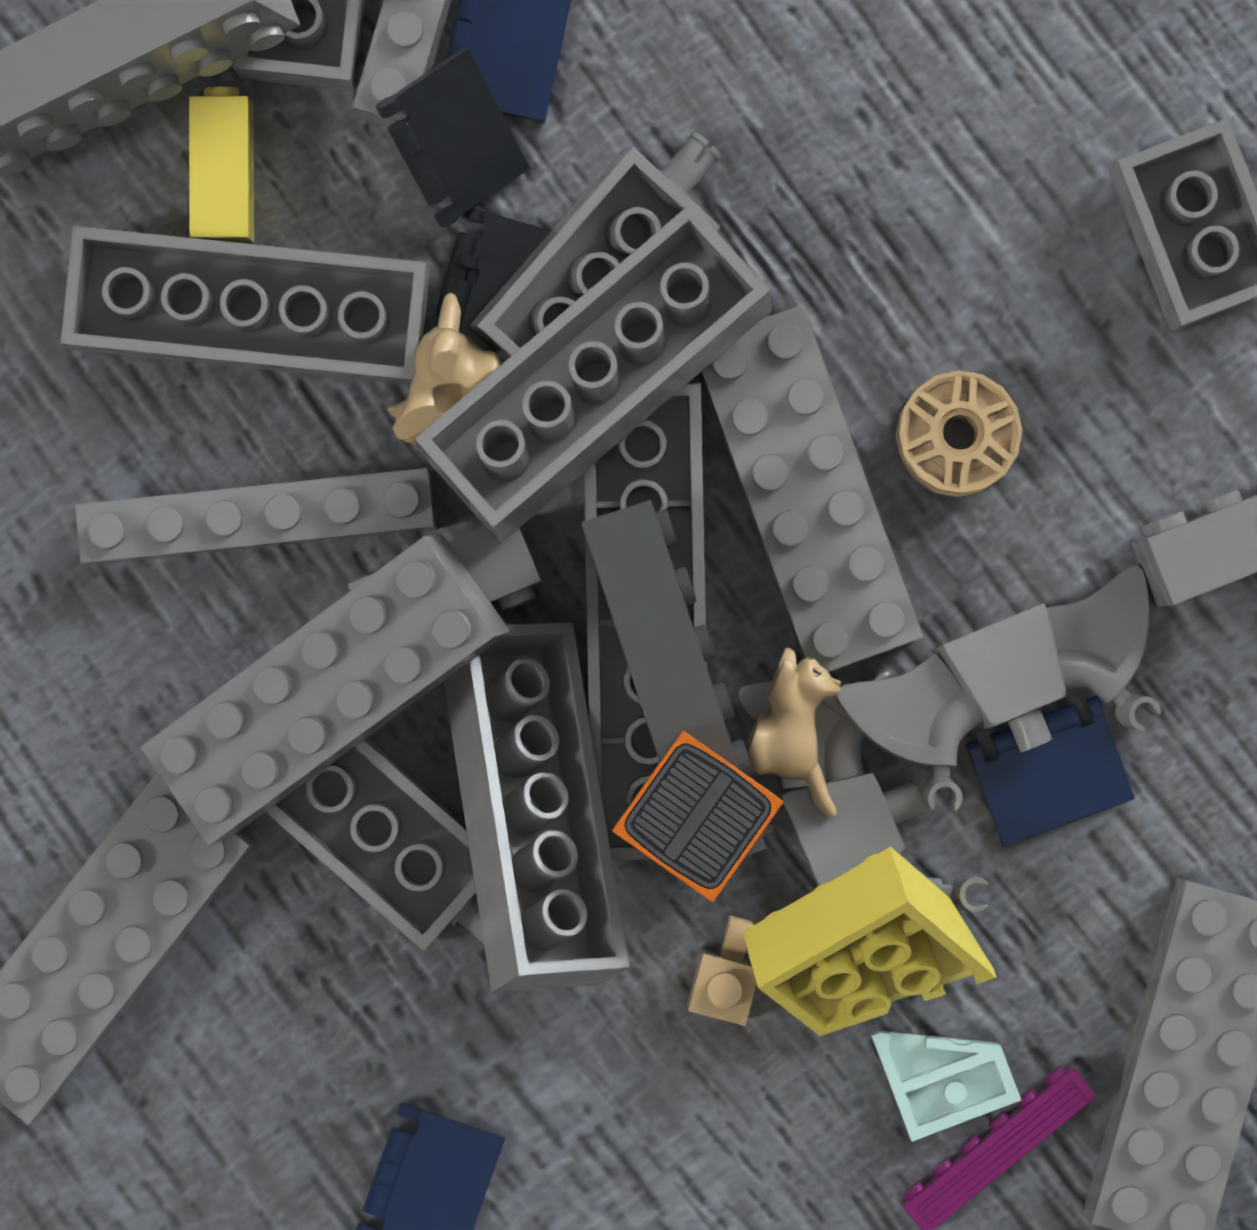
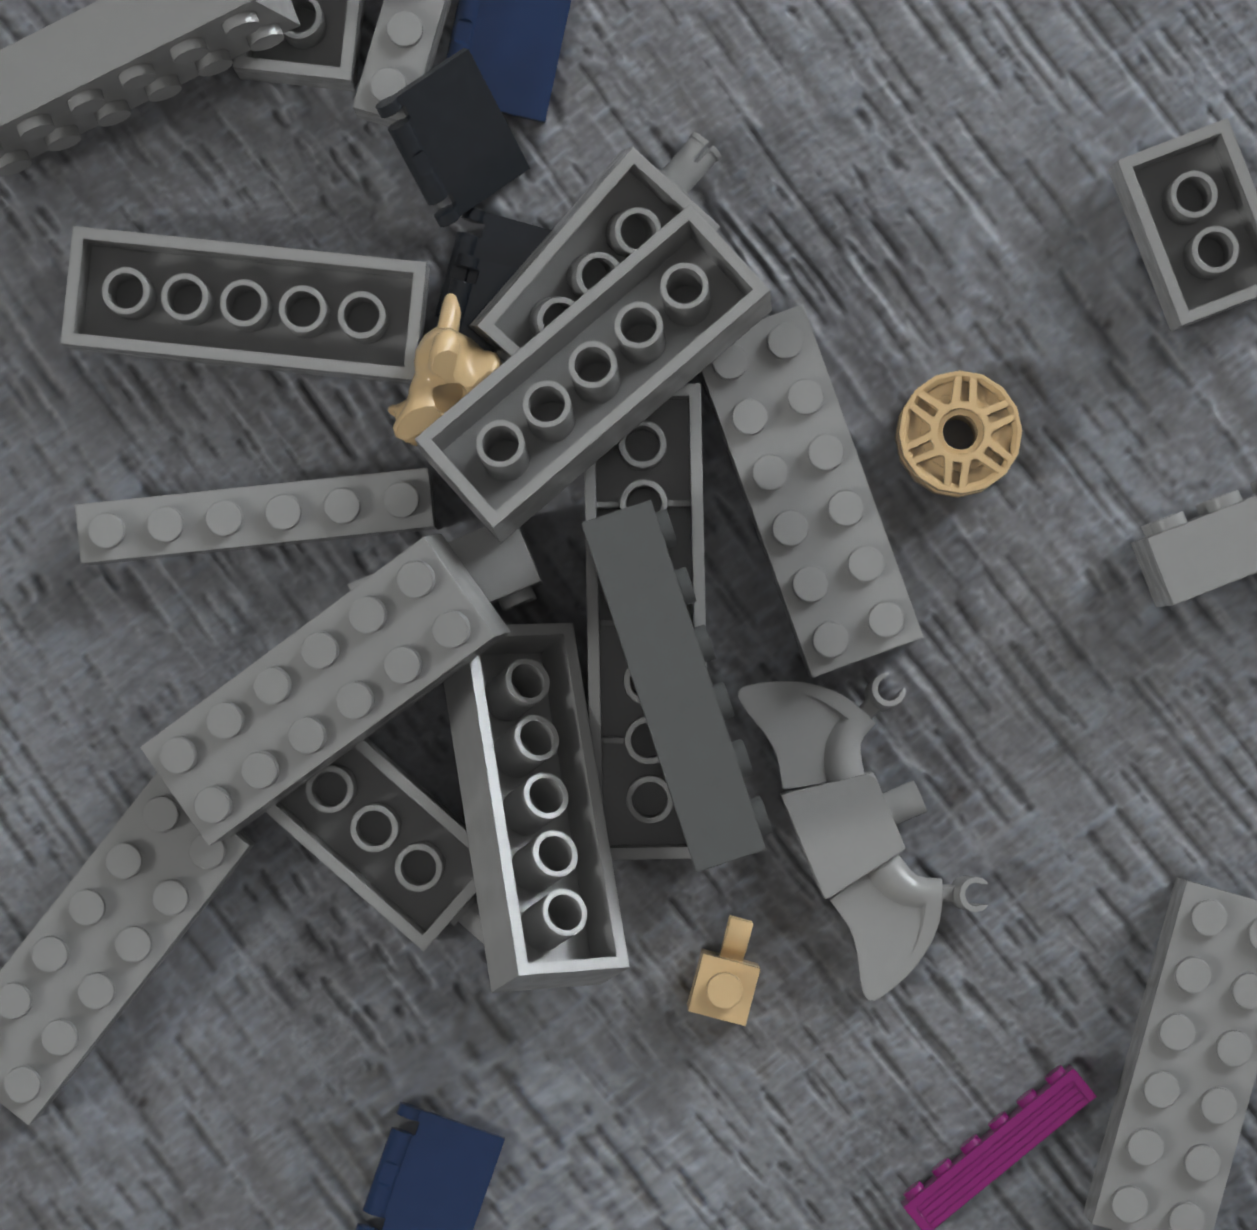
light yellow brick [189,86,254,244] -> none
tile [612,730,784,902] -> none
light yellow wedge [743,846,997,1036] -> none
tan animal [747,648,841,818] -> none
light grey torso [835,565,1161,811] -> none
light aqua wing [870,1030,1021,1142] -> none
dark blue piece [965,695,1135,847] -> none

